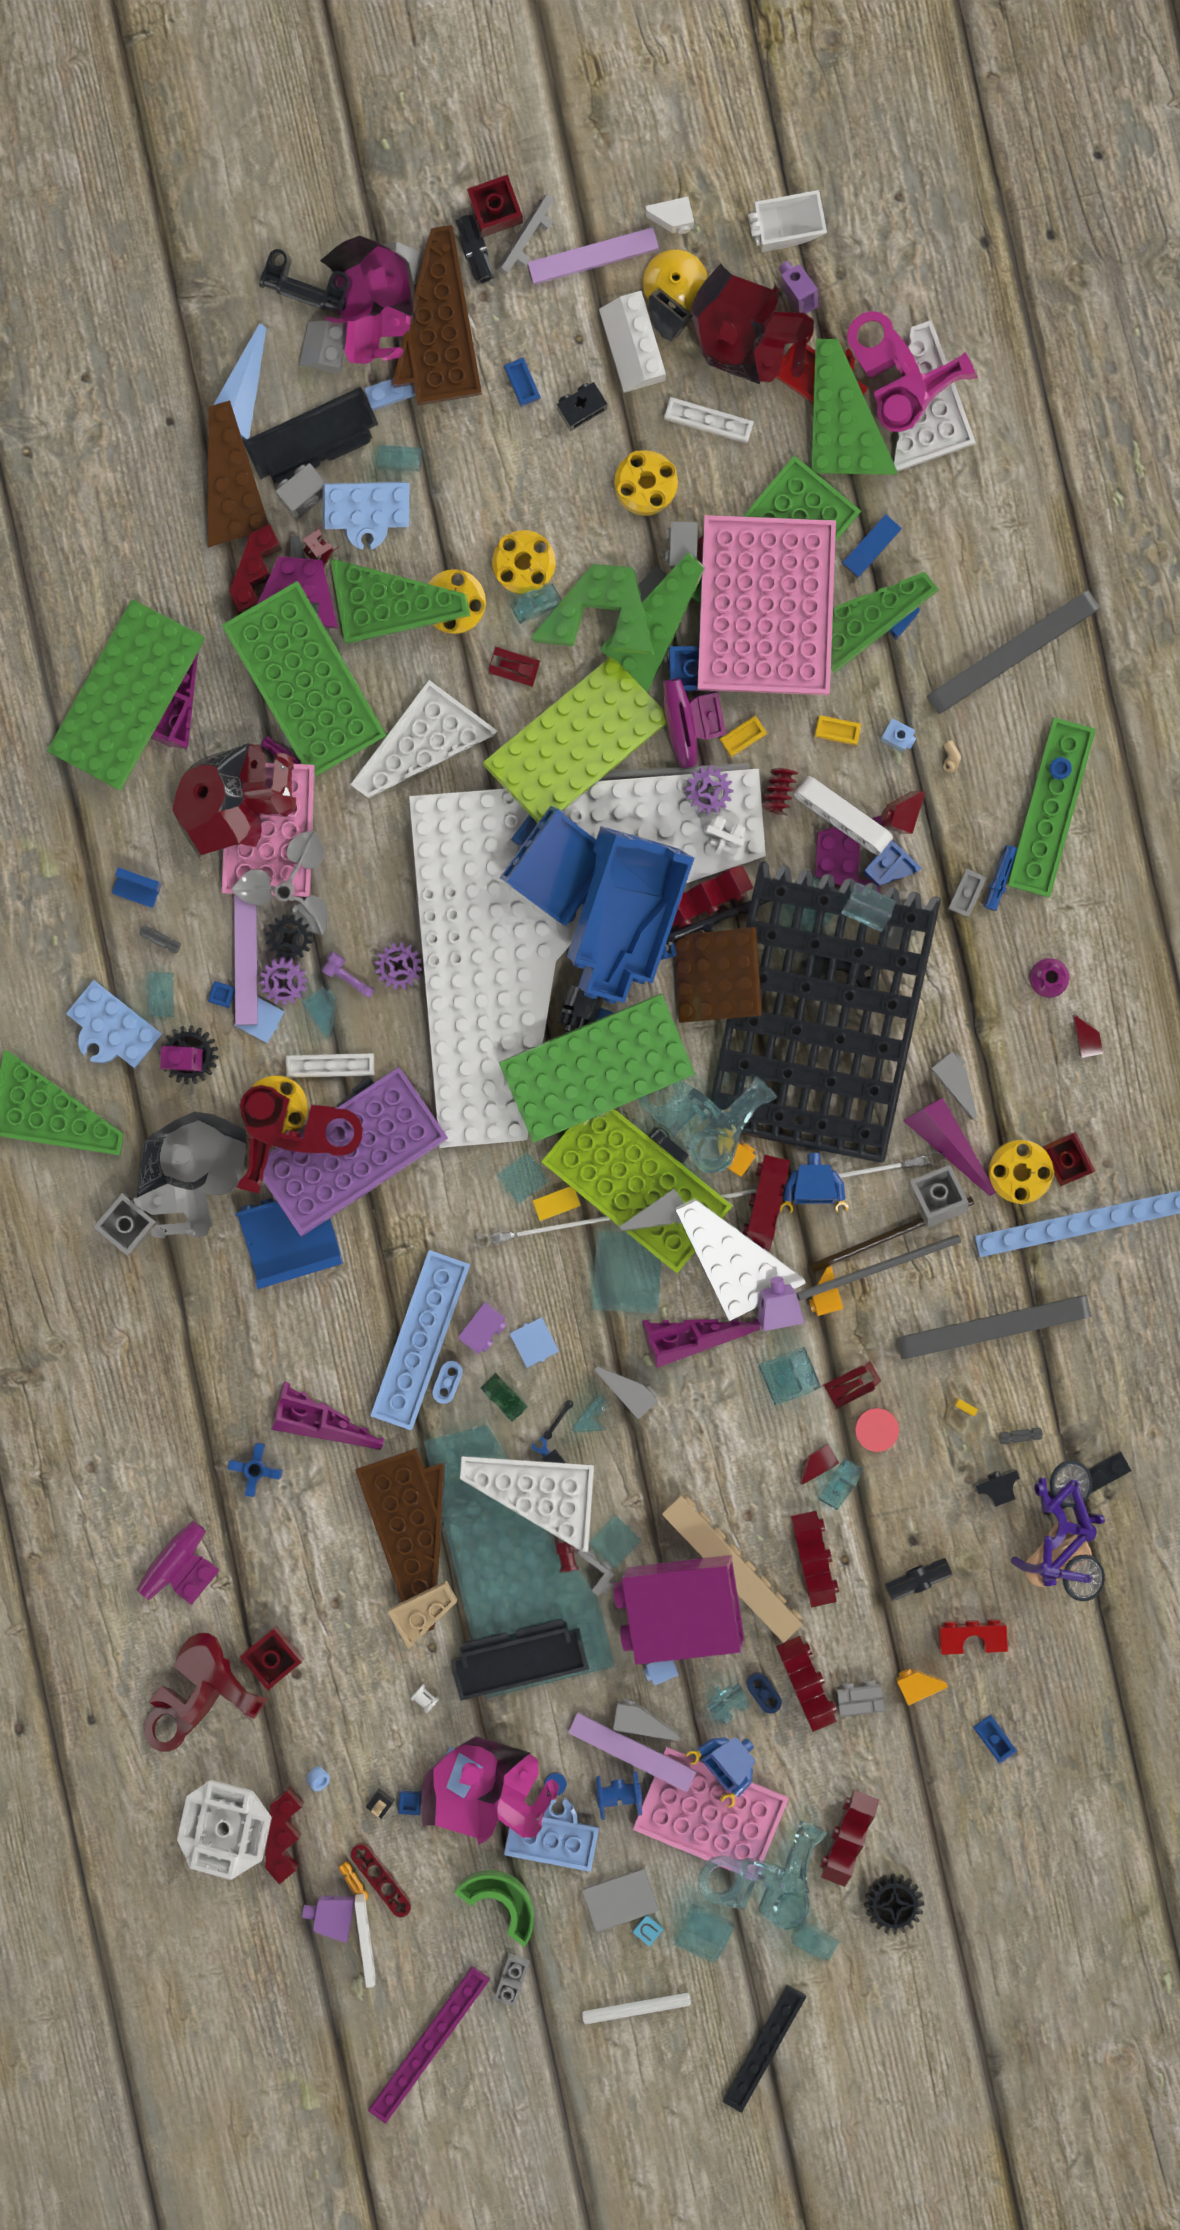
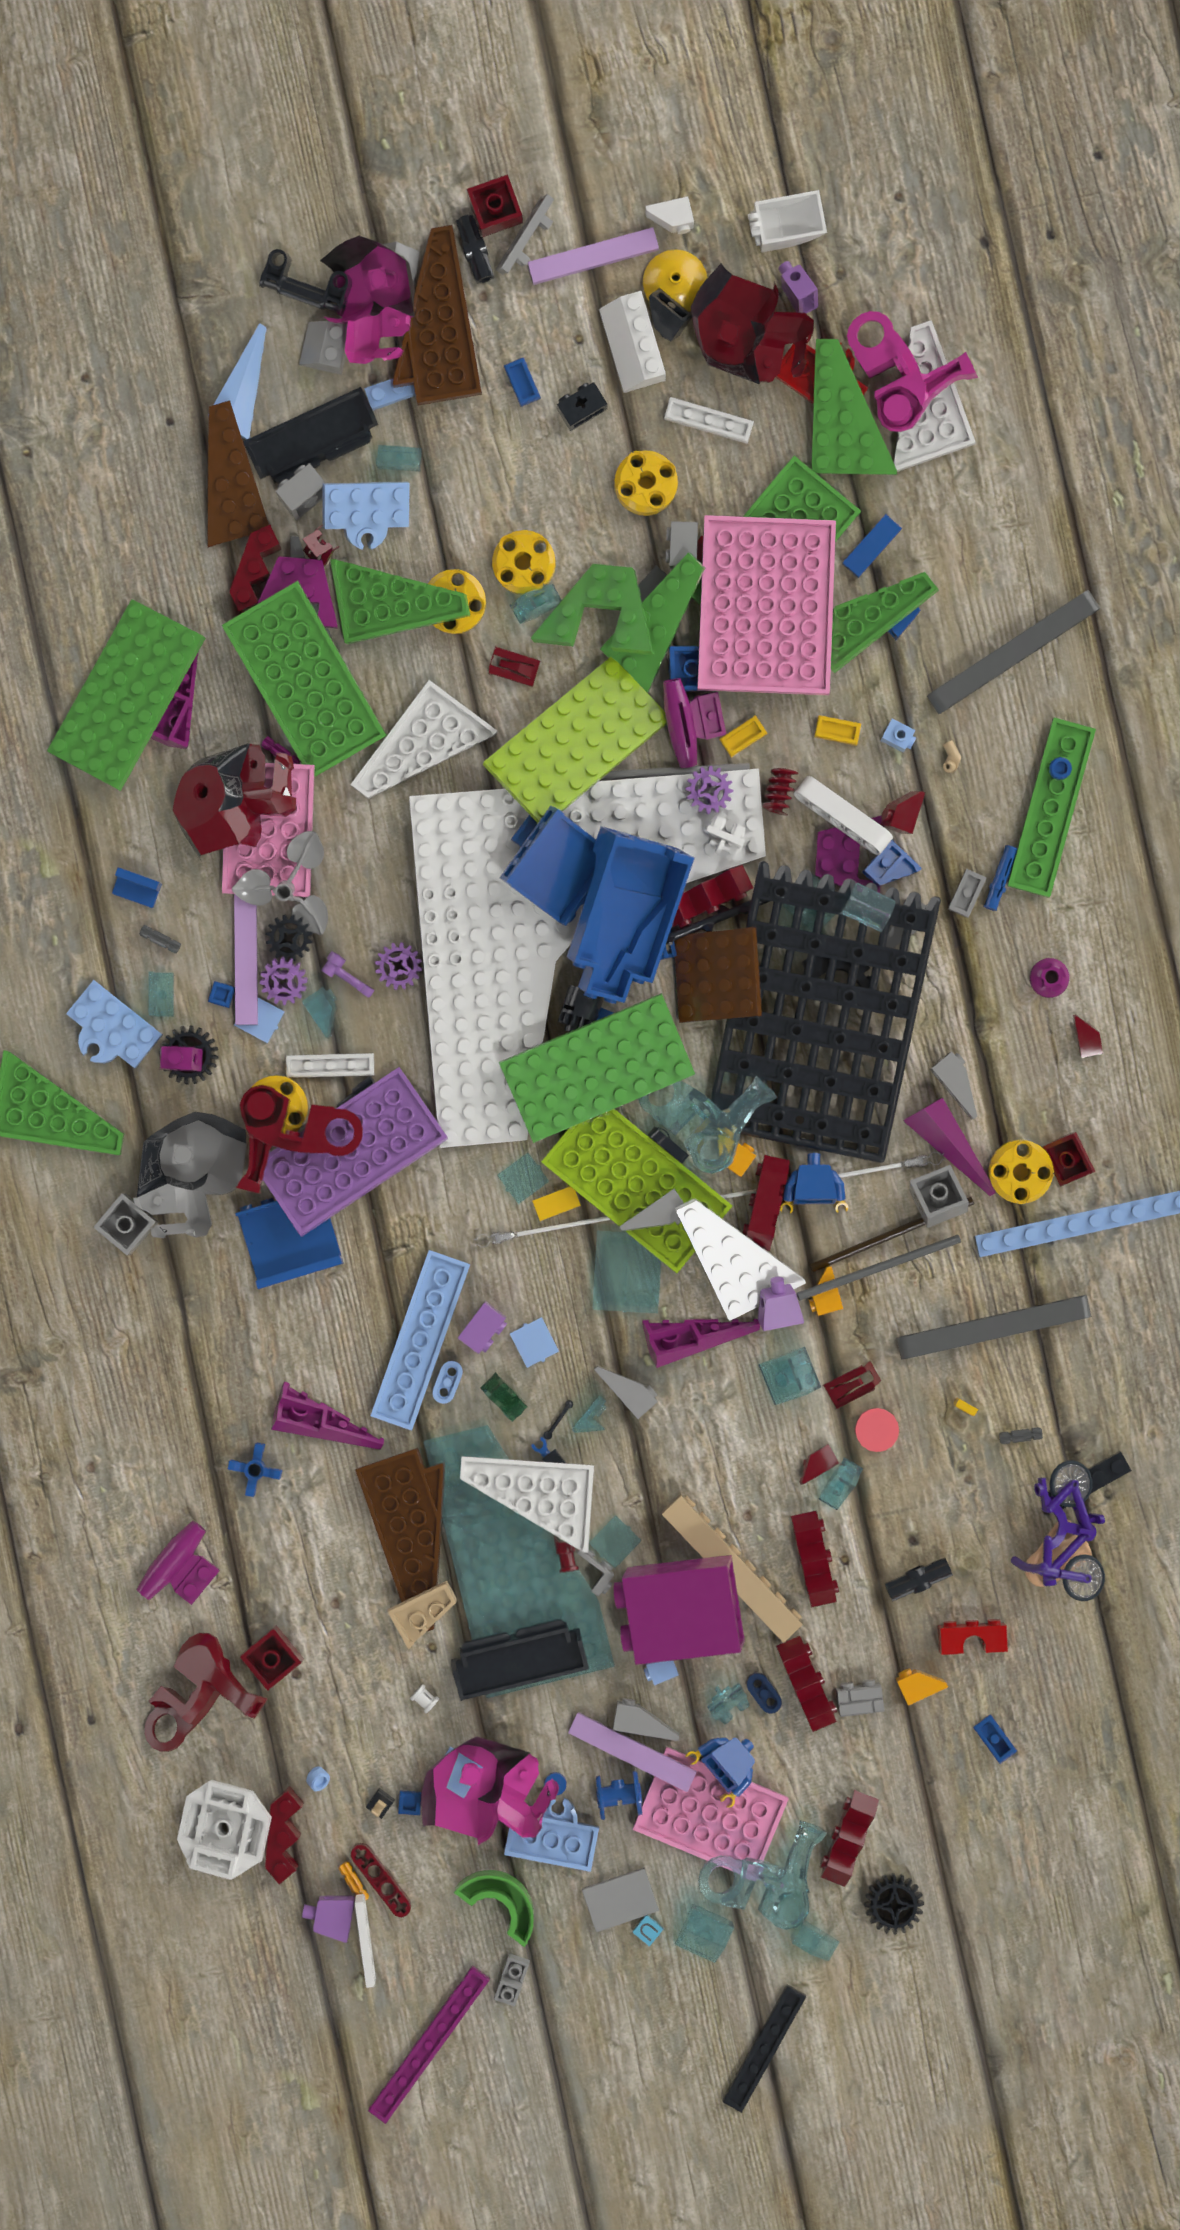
white axle [582,1993,691,2024] -> none
black brick [973,1469,1020,1507] -> none

